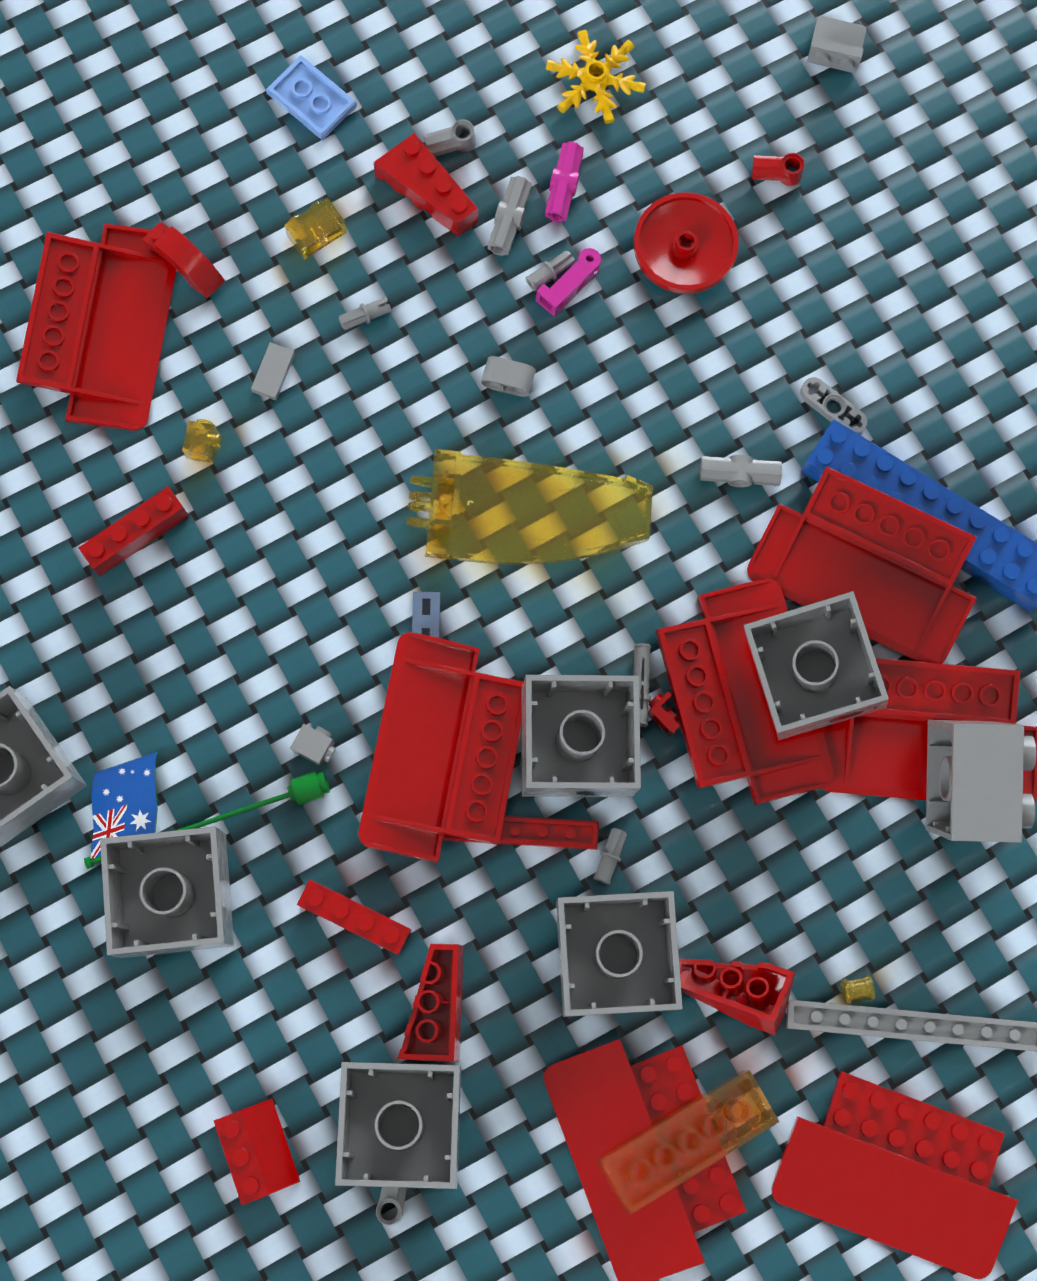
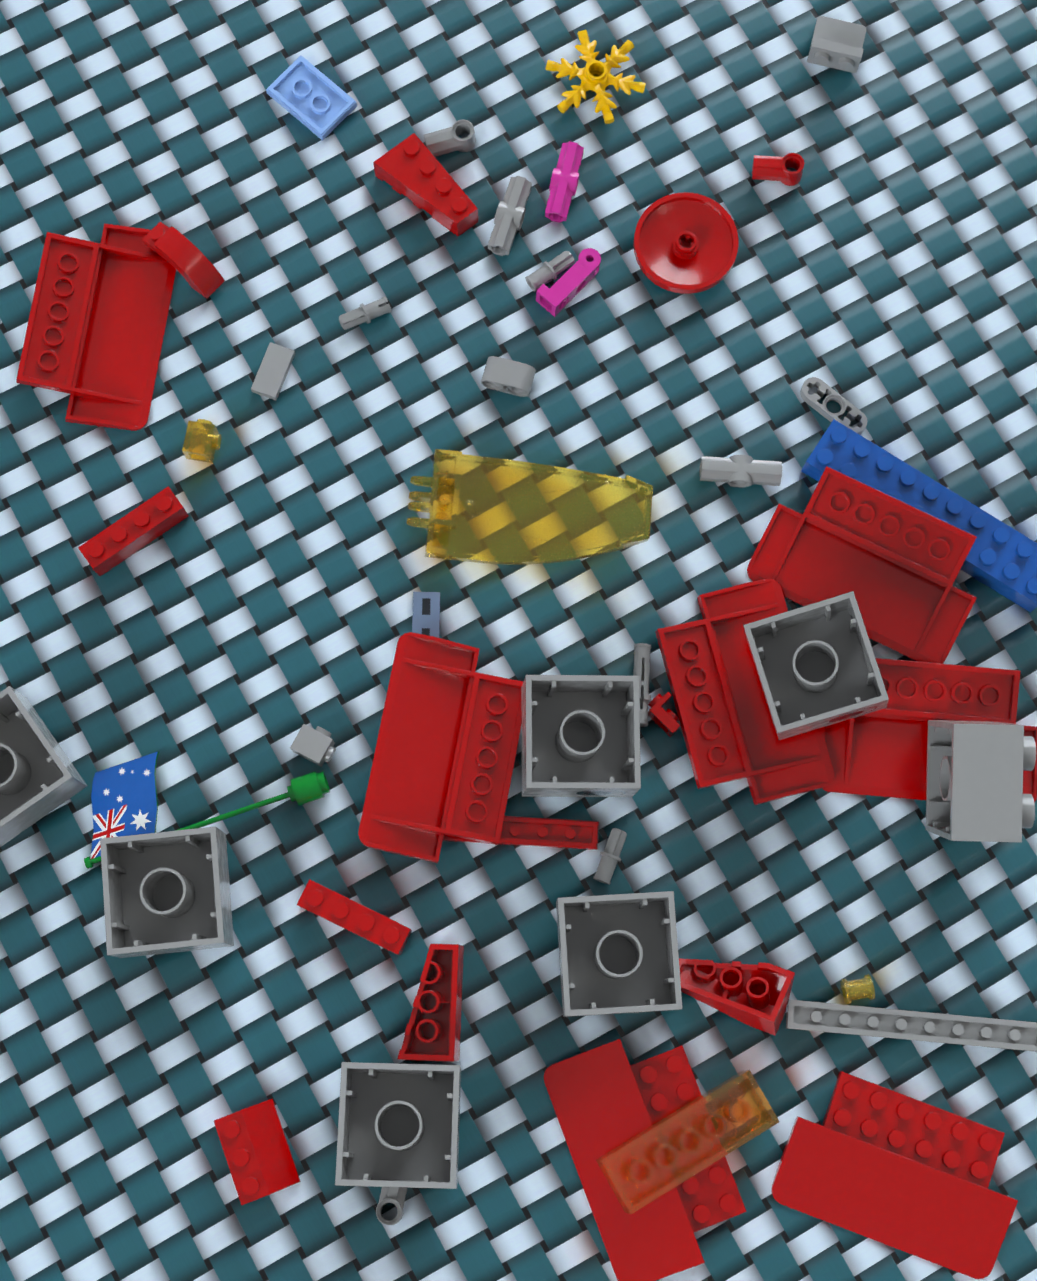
clear yellow brick [284,198,347,260] -> none

